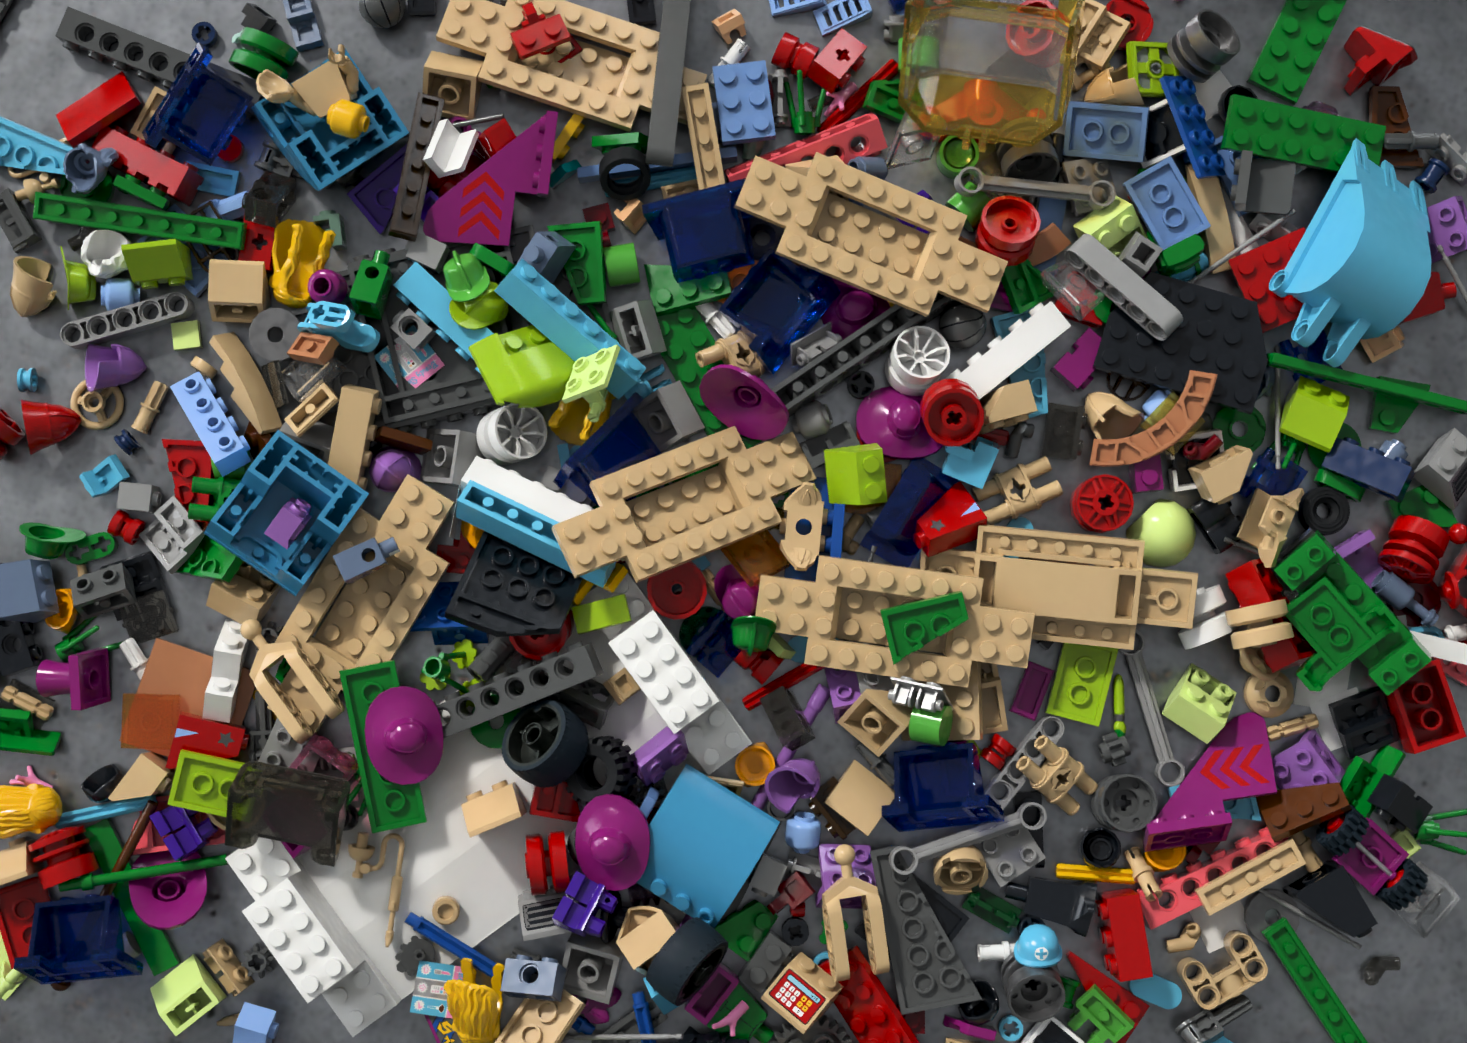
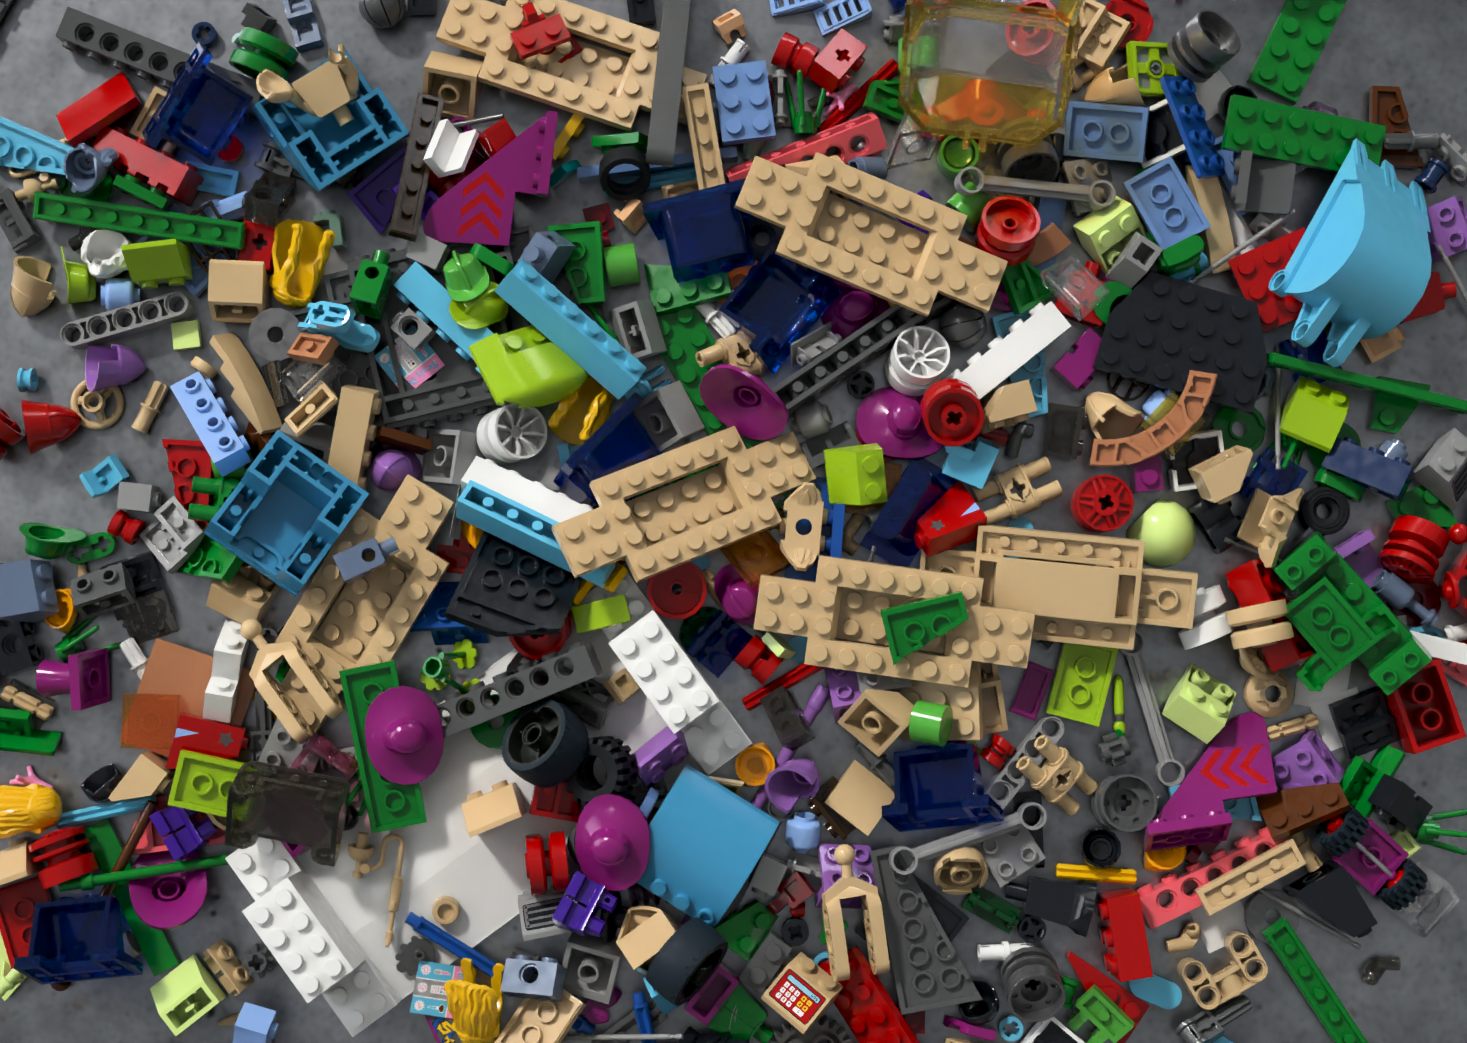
dark blue bush [114,429,140,455] -> none
medium lavender window [264,497,312,549] -> none
magenta head [307,269,348,304] -> none
yellow head [326,99,370,139] -> none
dark grey axle [467,636,516,684] -> none
yellowish green plate [562,345,620,423] -> none
bright pink bar [712,1000,749,1037] -> none
green piece [730,616,777,658] -> none
light grey hinge [888,676,954,713] -> none
medium azure helmet [1014,924,1062,968] -> none
light grey beam [1064,234,1183,341] -> none
tan pin [1124,847,1163,902] -> none
dark red arm [1183,434,1224,461] -> none
red piece [1344,26,1418,96] -> none

